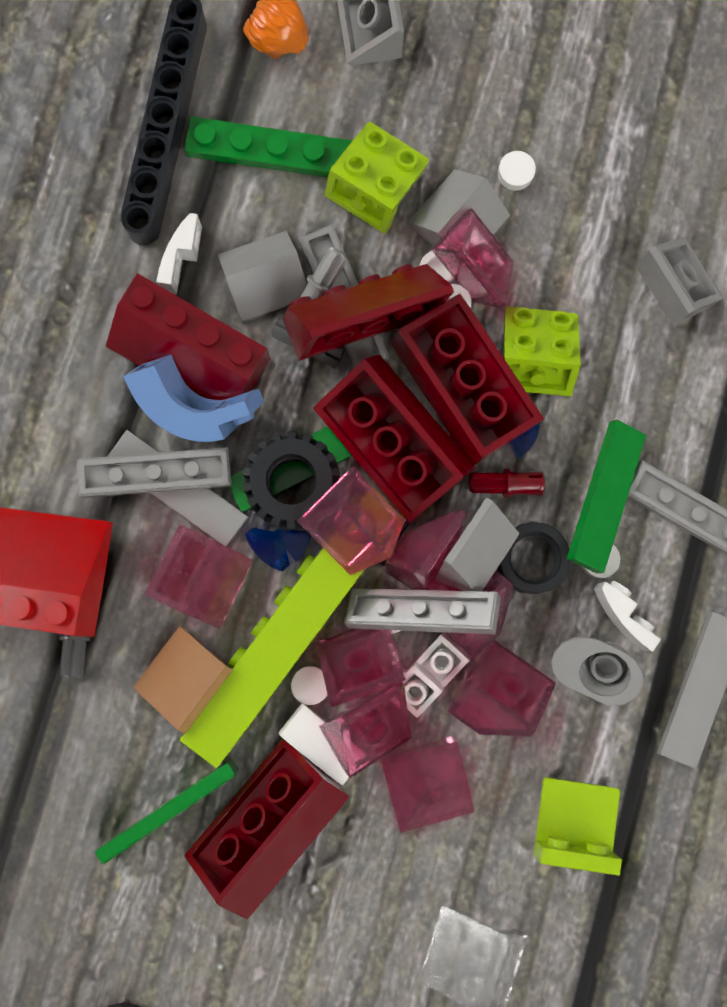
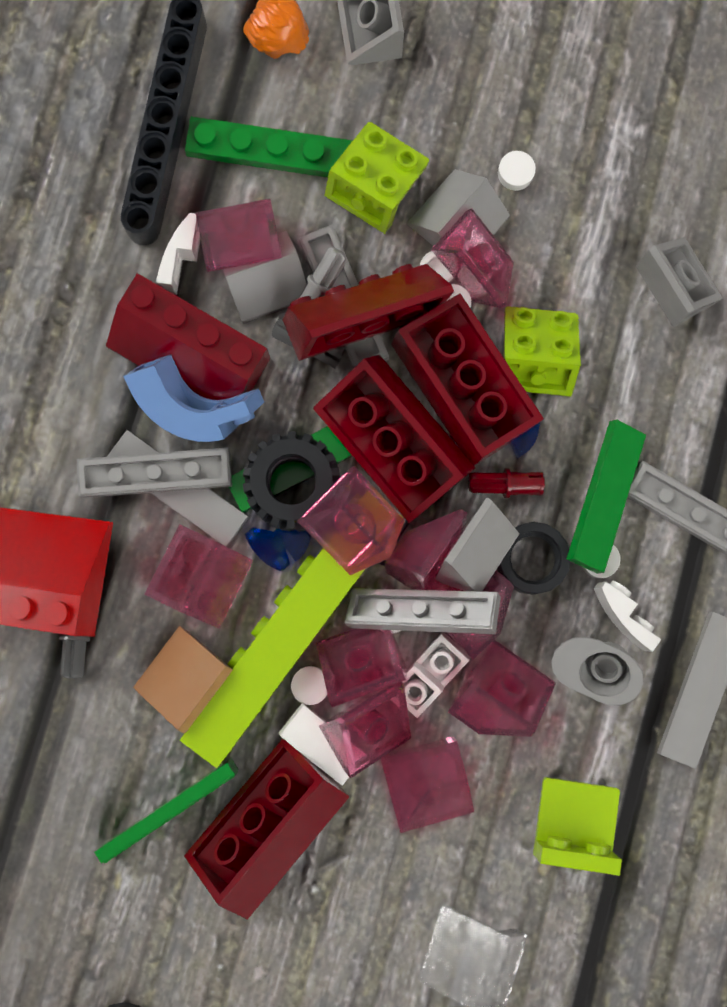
none -> clear pink slope [196,199,282,272]

